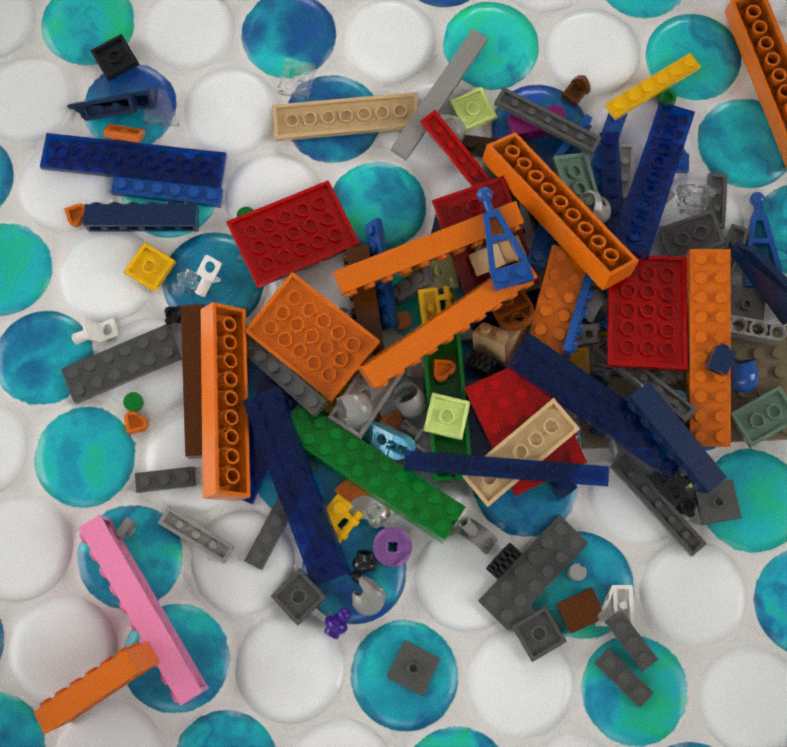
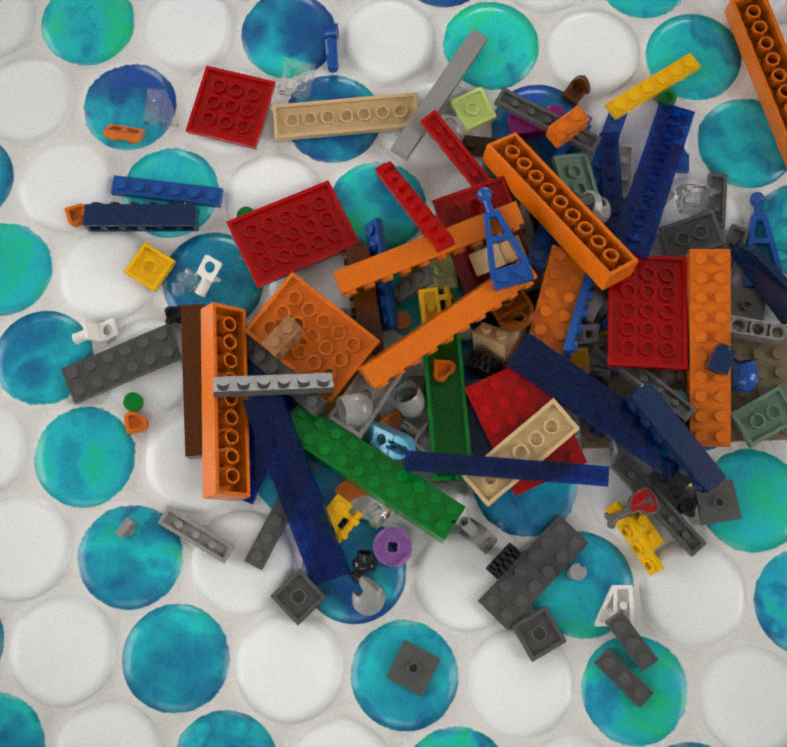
orange brick [33,641,160,734] -> none
clear blue plate [40,133,227,188] -> none
dark blue wedge [67,87,158,121] -> none
bright pink brick [78,515,209,706] -> none
black plate [90,34,140,82] -> none
dark grey plate [135,466,196,493] -> none
dark purple animal [324,607,351,639] -> none
yellowish green plate [423,393,470,440] -> none
dark blue brick [547,472,578,501] -> none
reddish brown piece [556,587,602,634] -> none
none -> red plate [186,65,276,150]
none -> plate [213,373,334,397]
none -> medium nougat brick [261,315,307,360]
none -> blue piece [321,23,339,73]
none -> red plate [374,161,455,253]
none -> orange brick [546,105,590,149]
none -> dark grey piece [604,487,660,529]
none -> yellow bracket [605,500,665,576]

